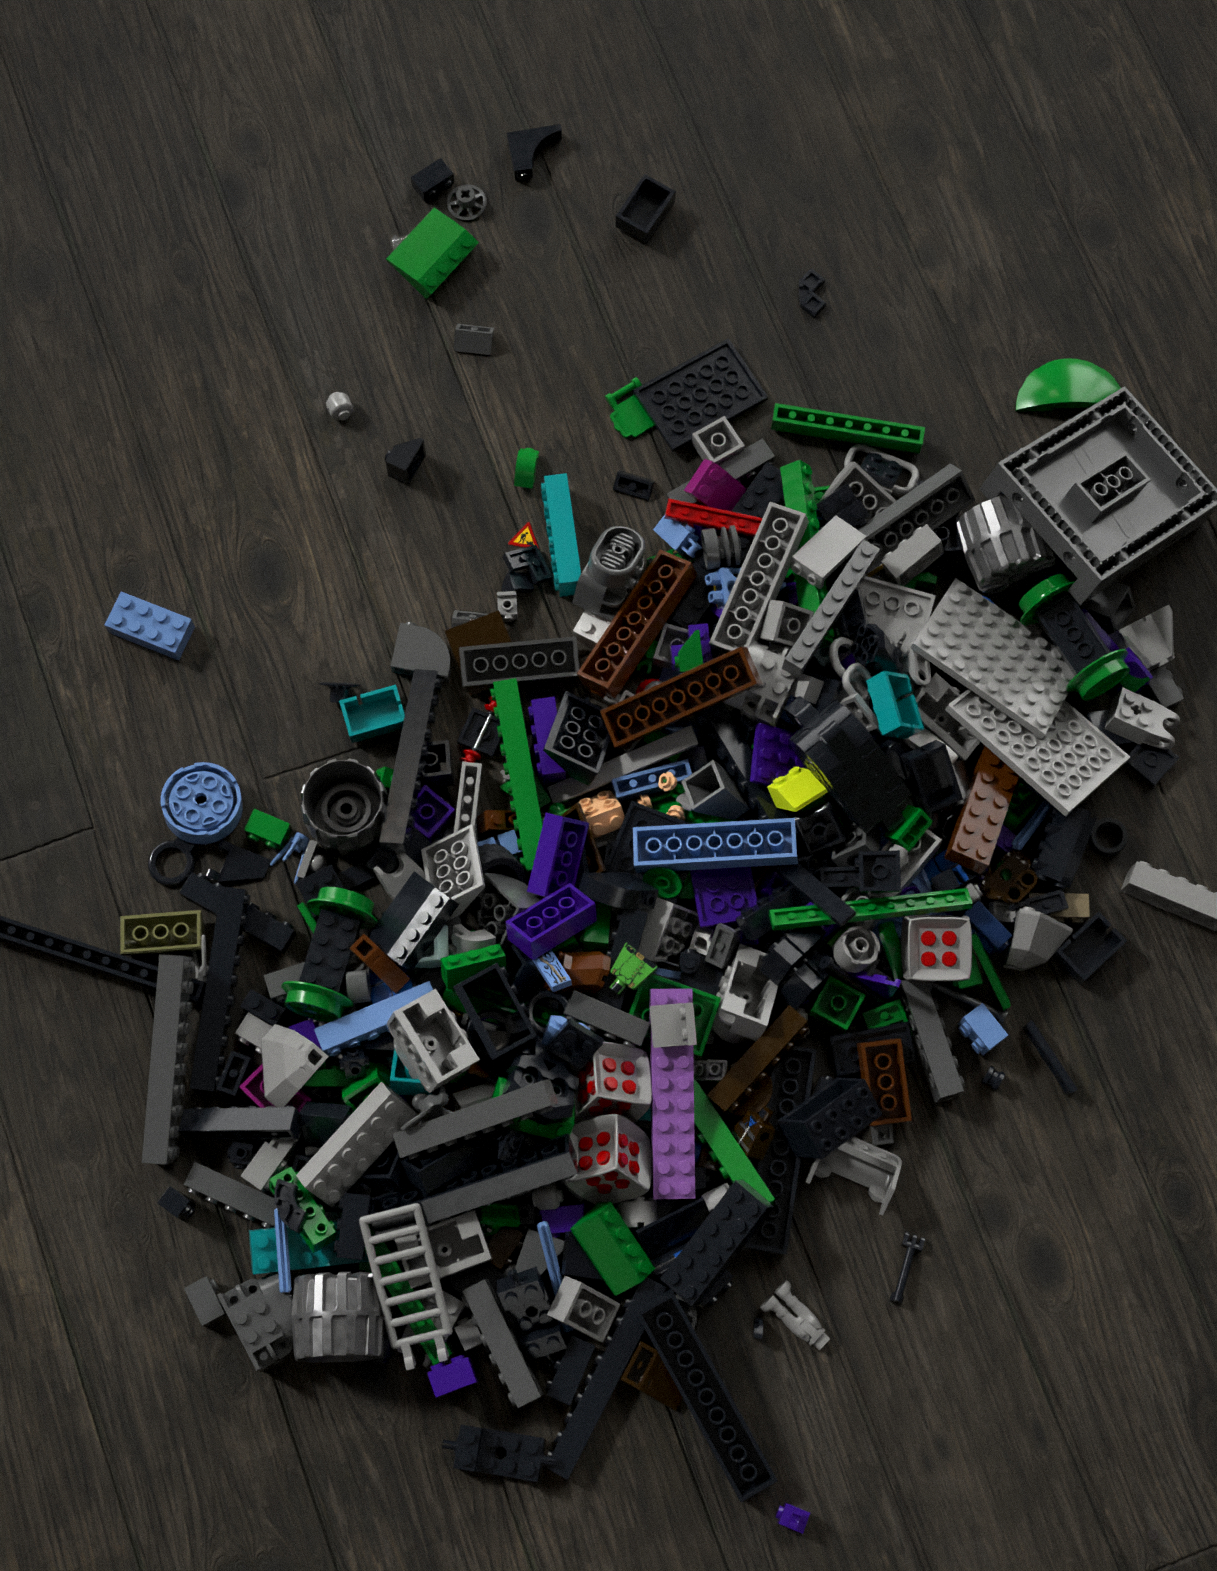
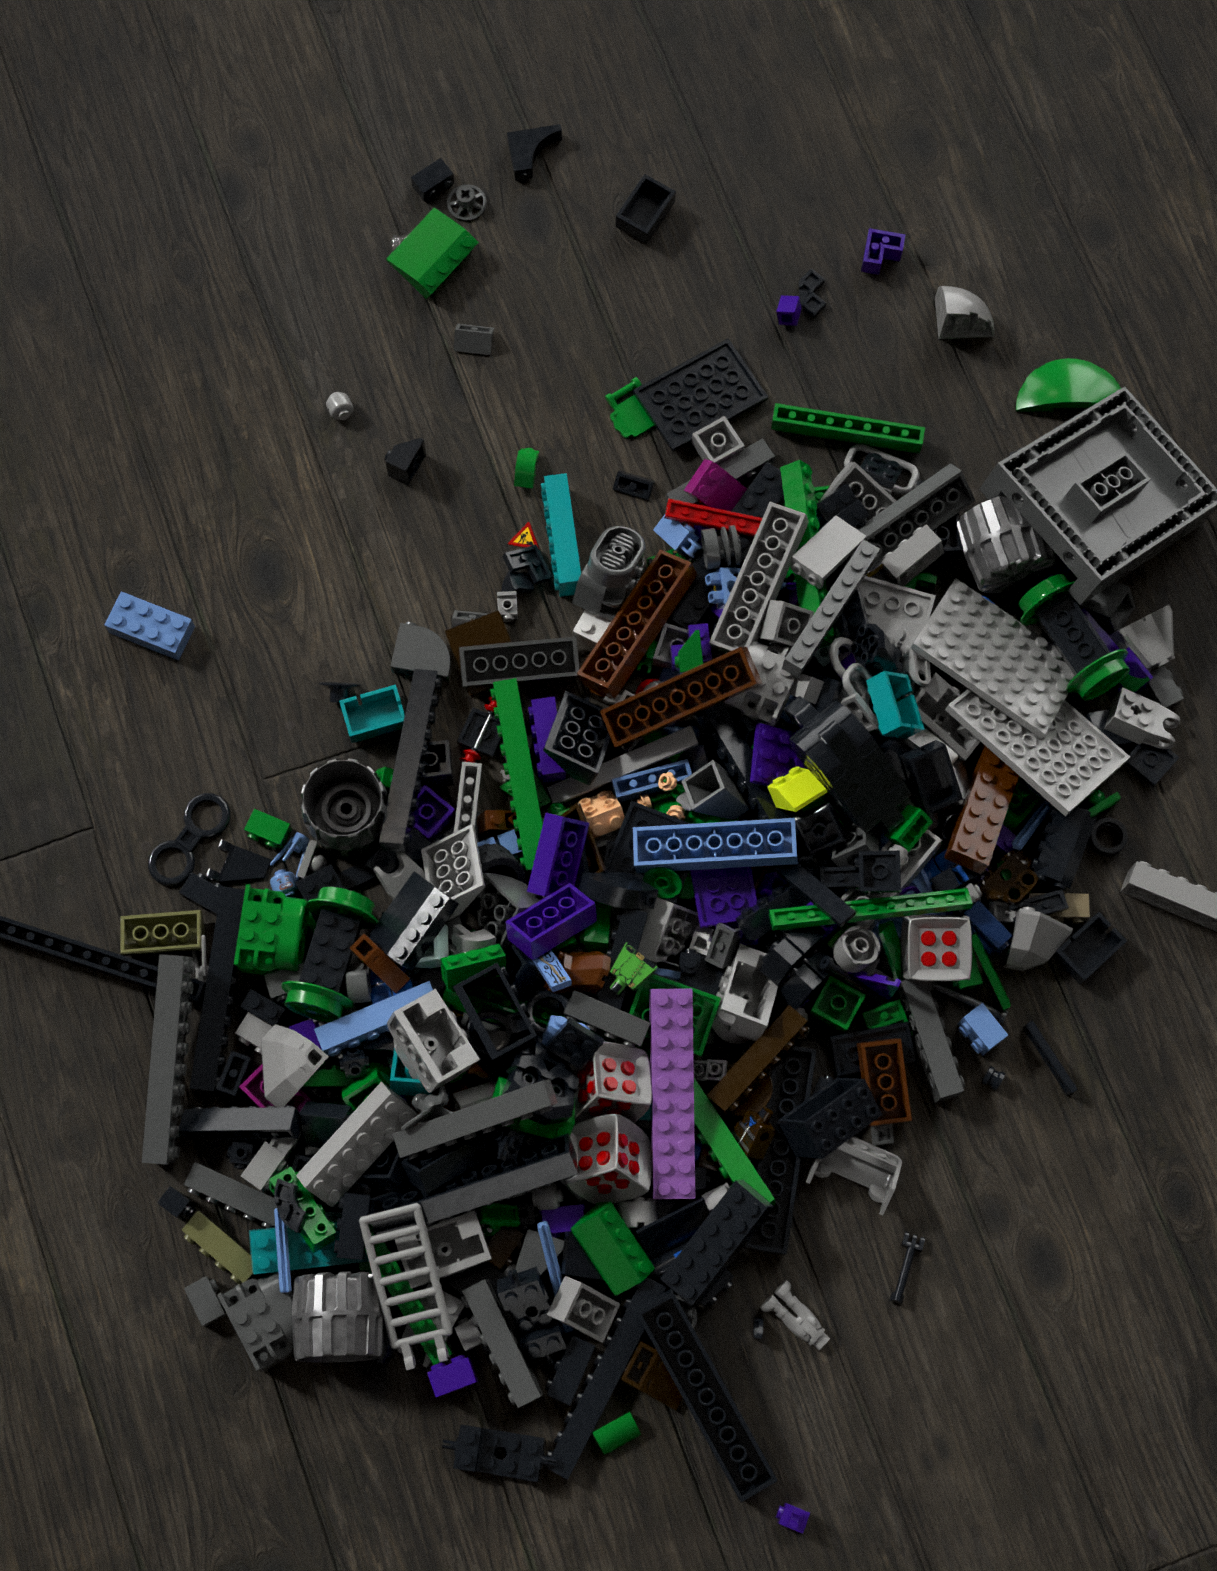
medium blue brick [161,762,243,844] -> none
light grey bracket [650,1002,697,1048] -> none
none -> olive brick [182,1211,256,1284]
none -> green brick [234,884,309,975]
none -> medium blue head [270,869,298,898]
none -> green brick [592,1412,641,1455]
none -> dark purple brick [776,295,801,326]
none -> dark purple brick [861,228,905,275]
none -> light grey brick [935,286,995,339]
none -> green tile [1086,790,1121,818]

